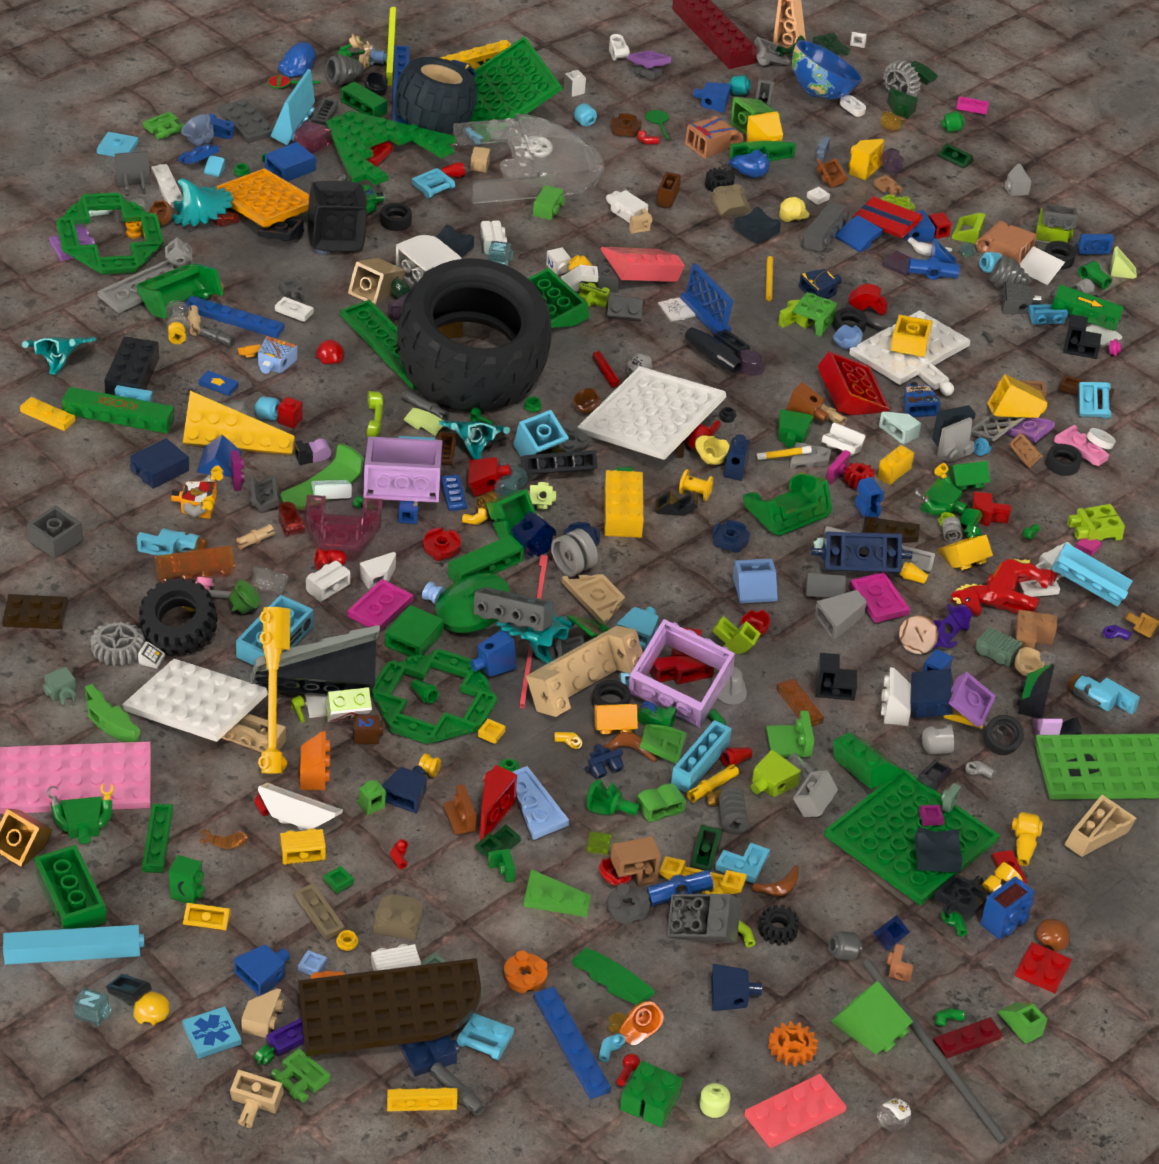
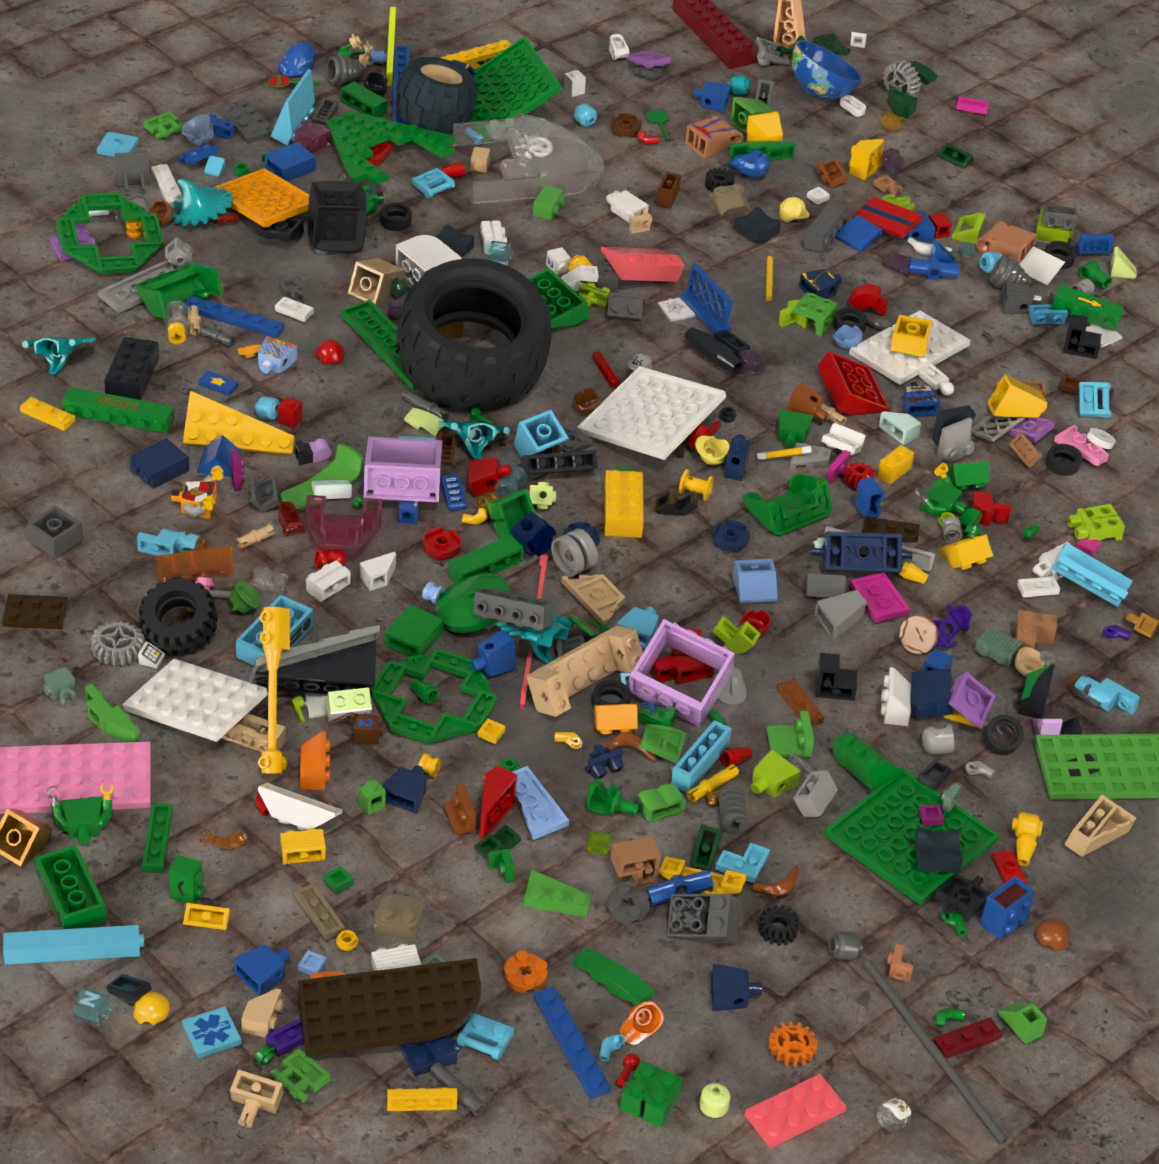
medium azure plate [115,385,153,402] -> none
dark pink plate [347,579,413,631] -> none
lime piece [367,391,383,438] -> none
red arm [390,839,409,869] -> none
green plate [524,396,542,413] -> none
red hair [599,857,633,886] -> none
clear yellow plate [607,1012,628,1033] -> none
lime arm [738,920,756,947] -> none
sand blue plate [816,136,830,162] -> none
bright green slope [831,980,913,1054] -> none
clear blue brick [874,915,910,950] -> none
green head [941,111,965,133] -> none
red animal [951,559,1057,616] -> none
dark azure plate [974,438,993,456] -> none
yellow wheel [982,862,1023,903] -> none
light grey slope [1005,164,1031,196] -> none
red plate [1015,942,1072,994] -> none
dark pink plate [1109,339,1121,356] -> none

